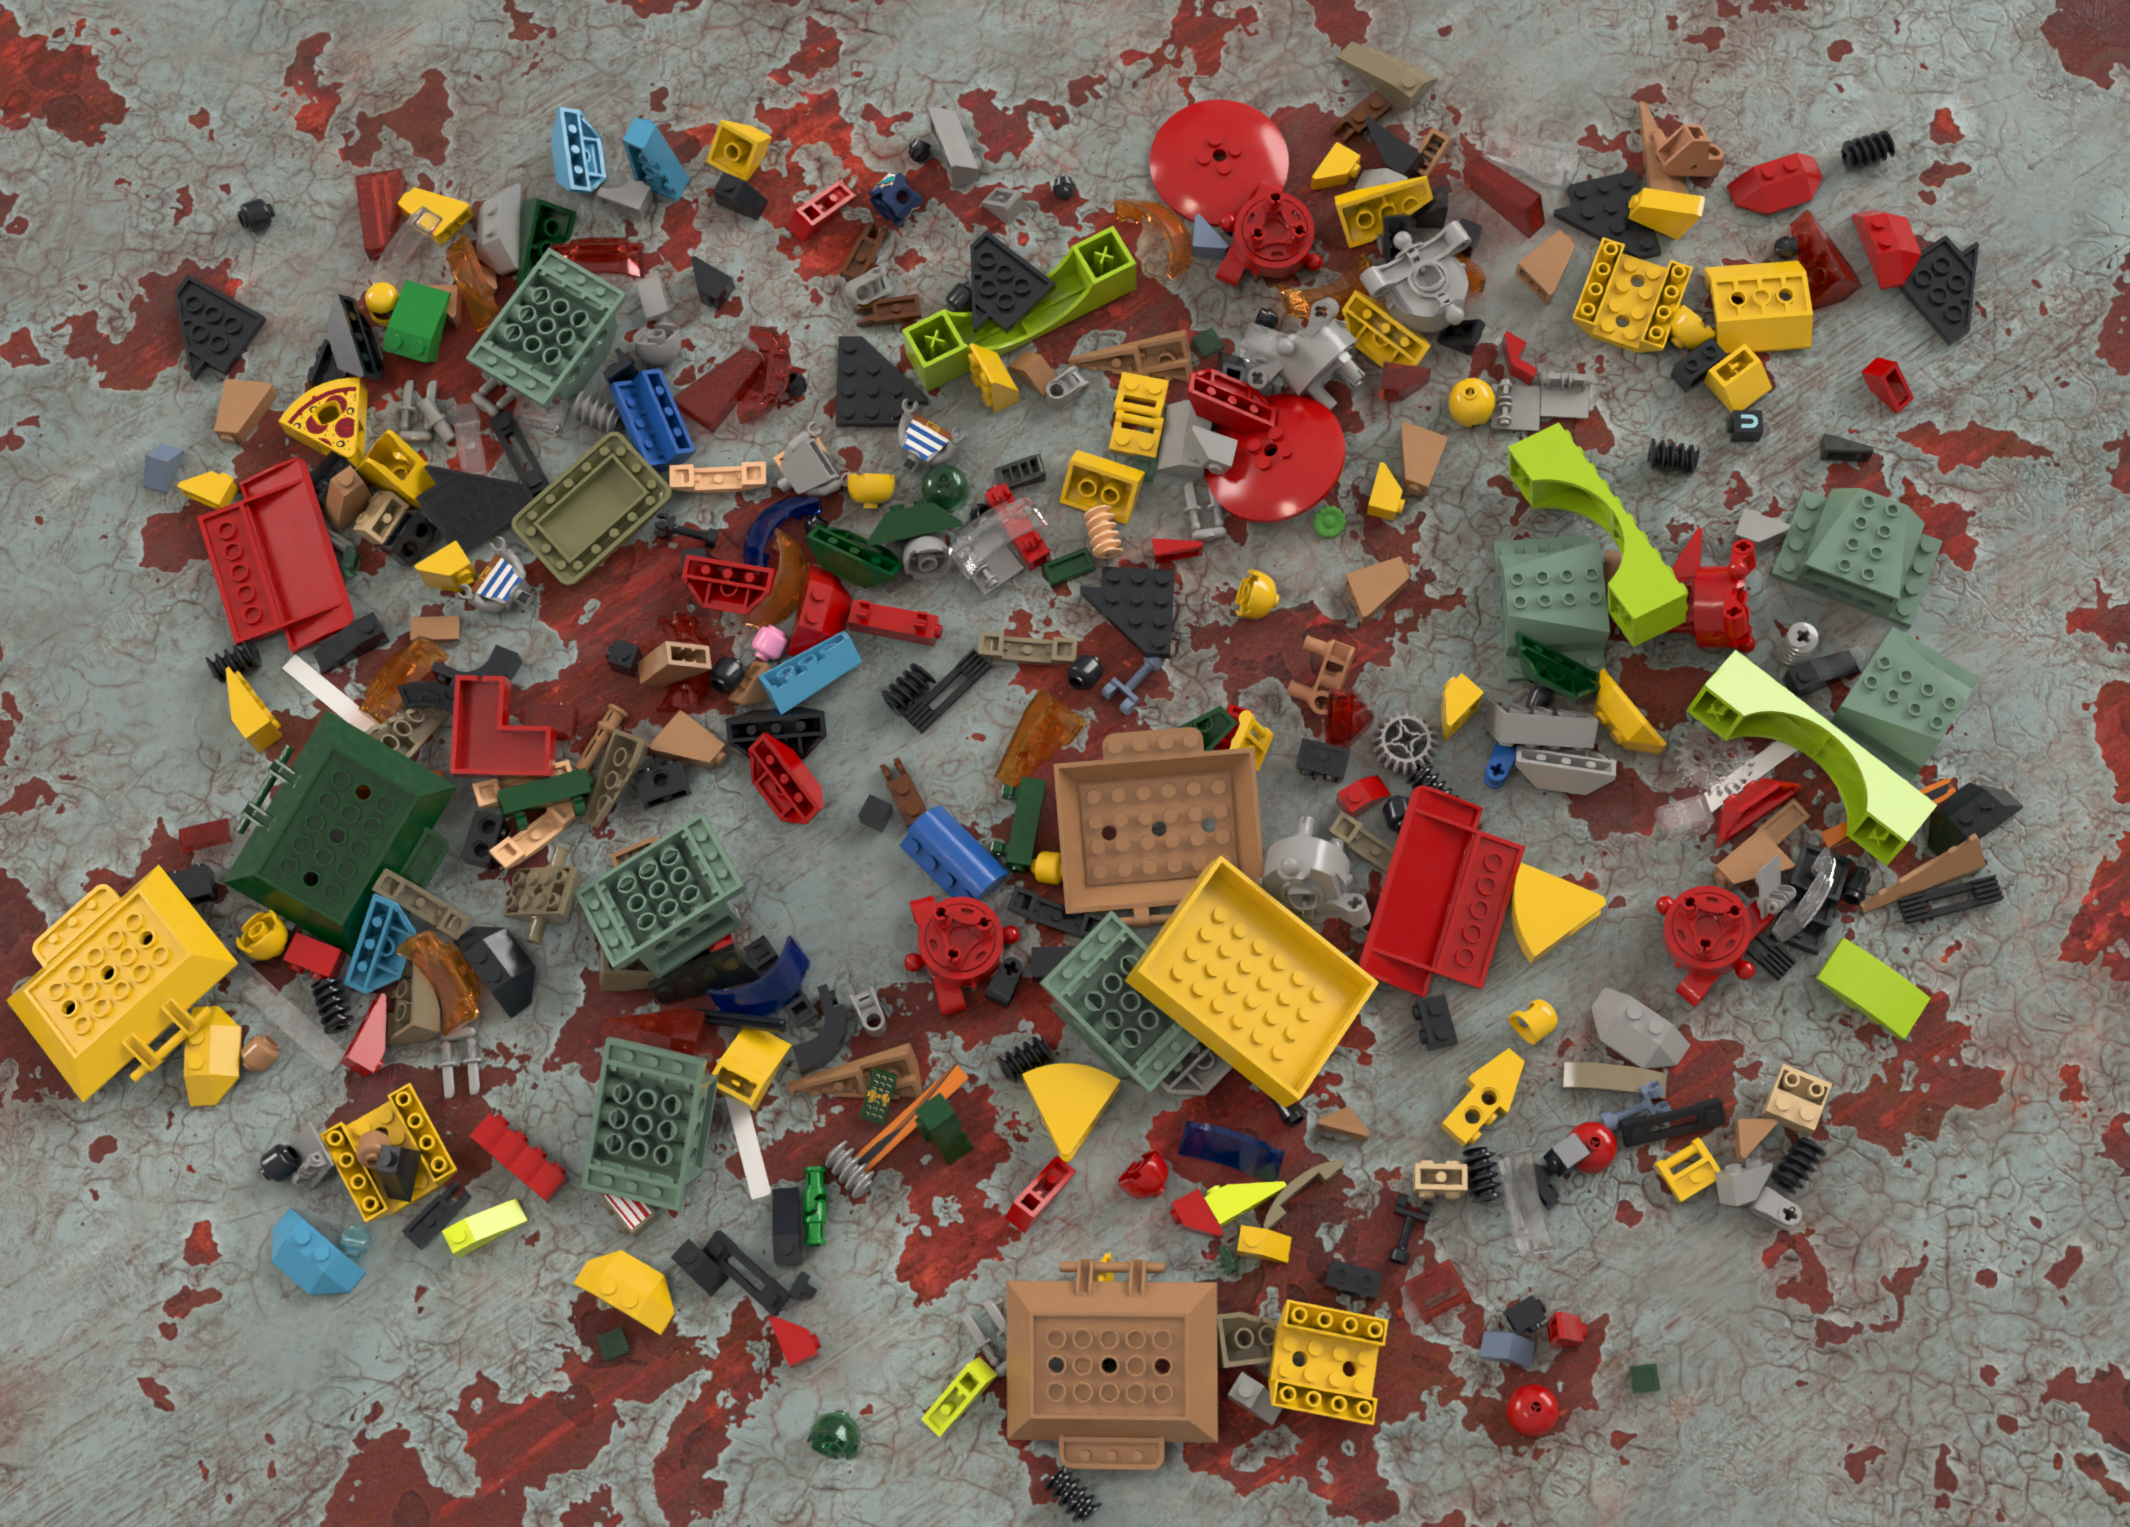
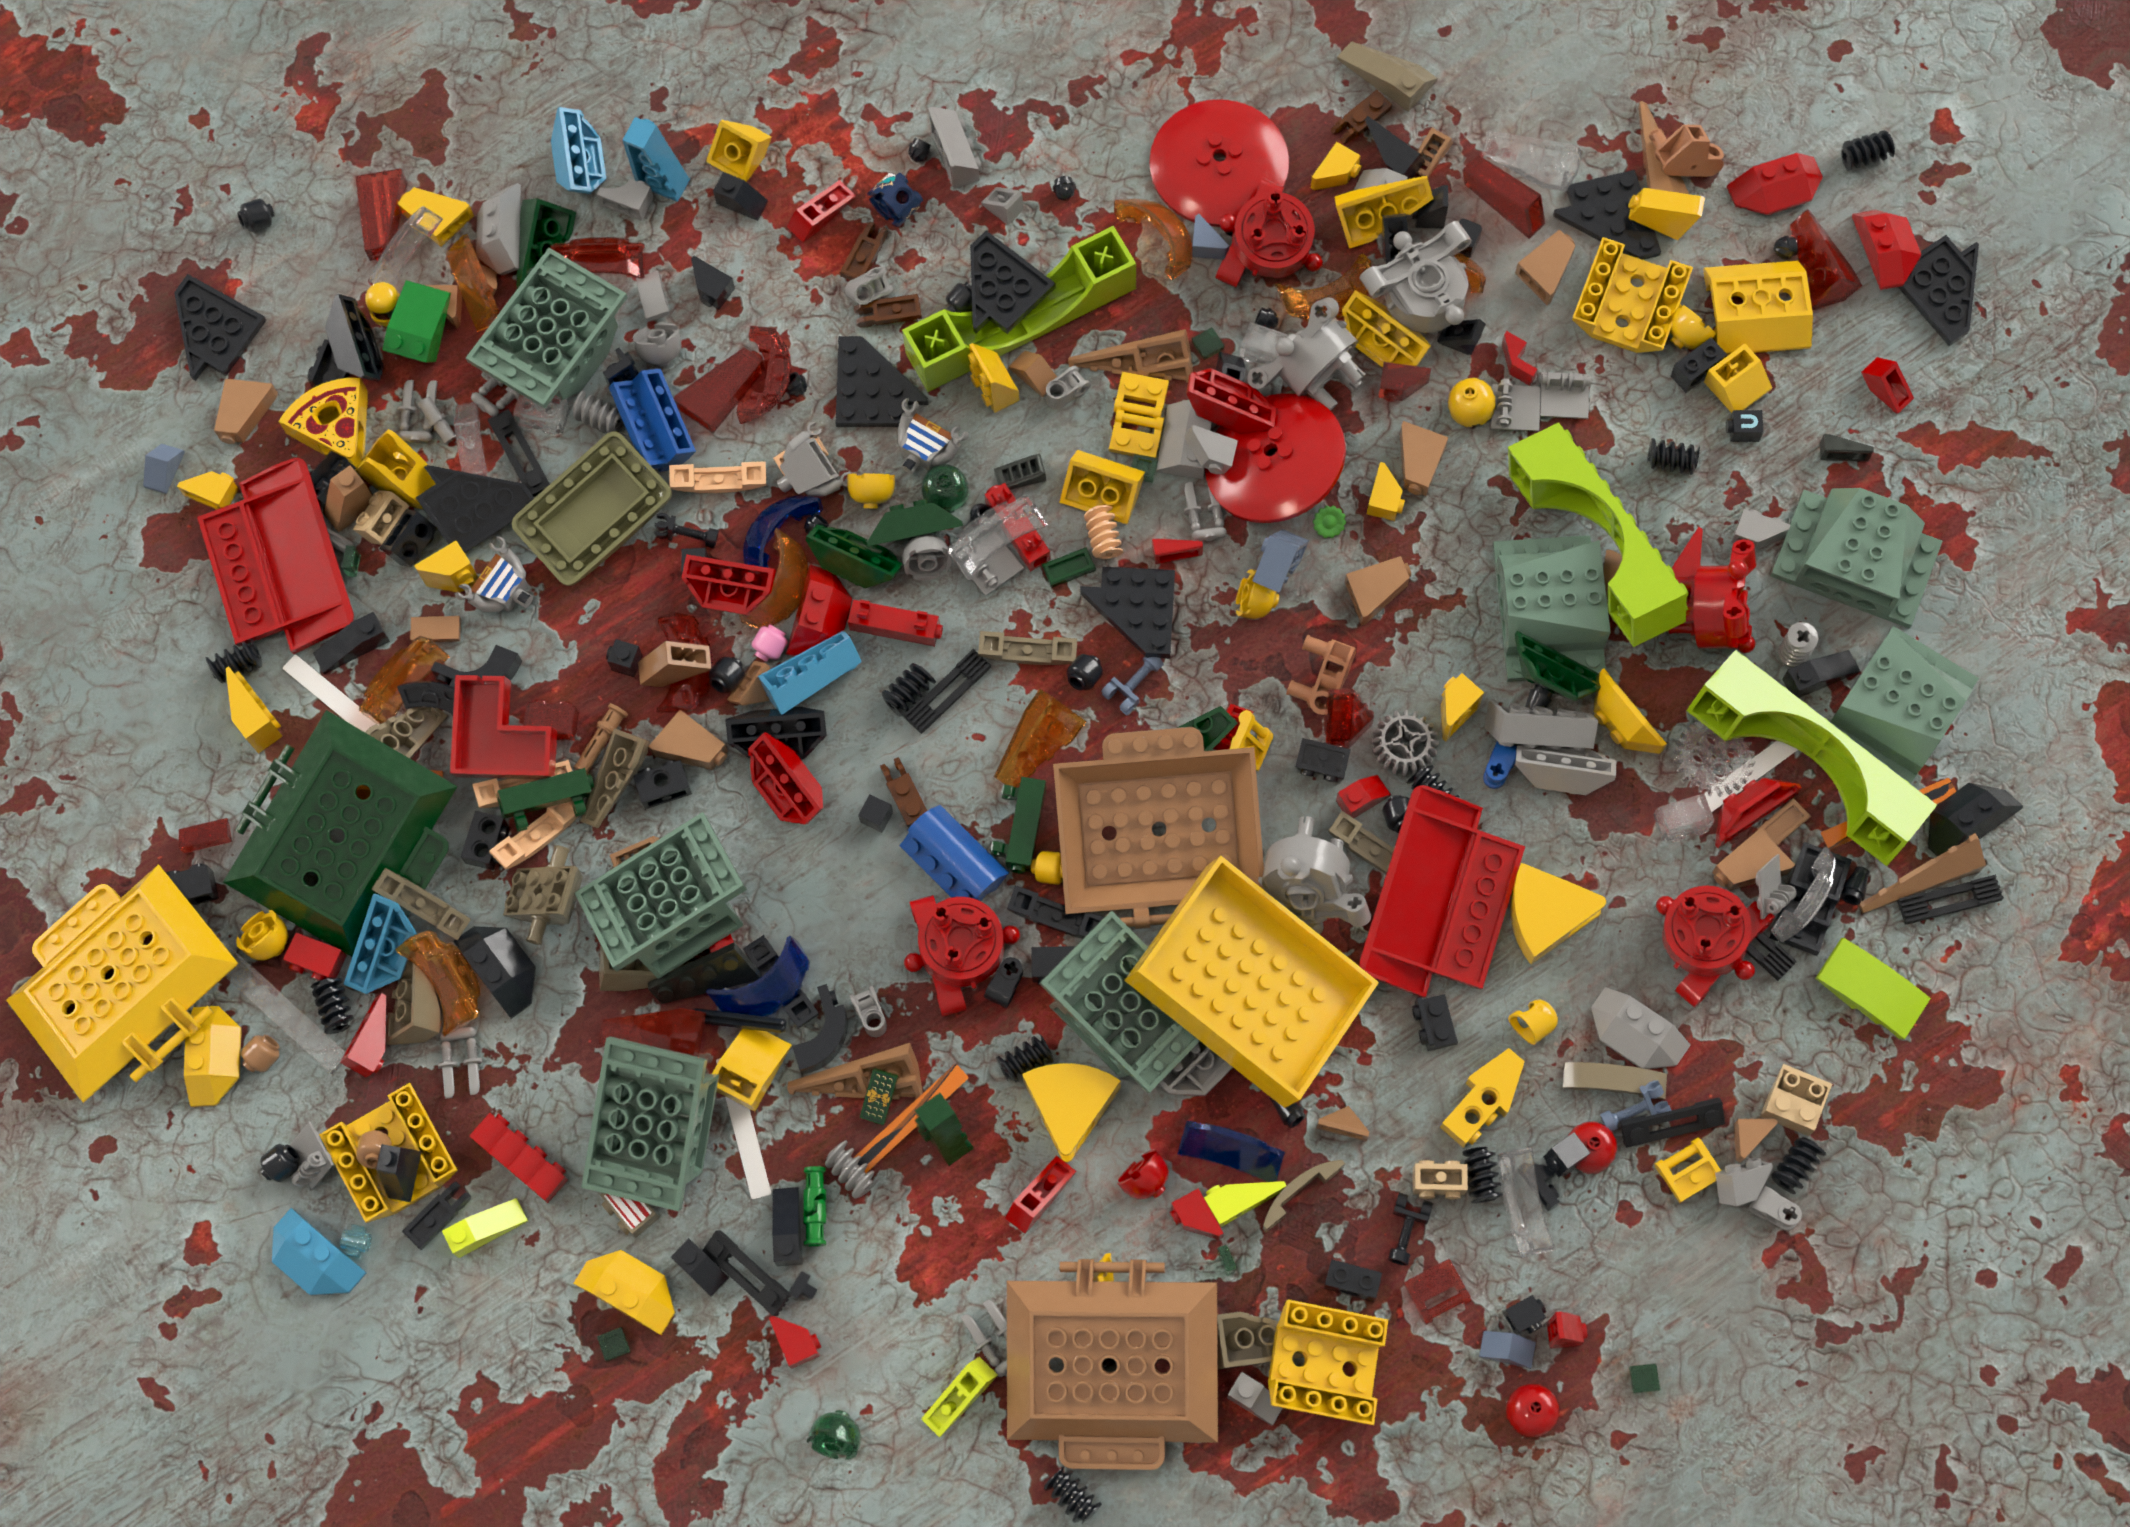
yellow slope [1236,1225,1292,1264] -> none
none -> sand blue wedge [1252,529,1309,593]

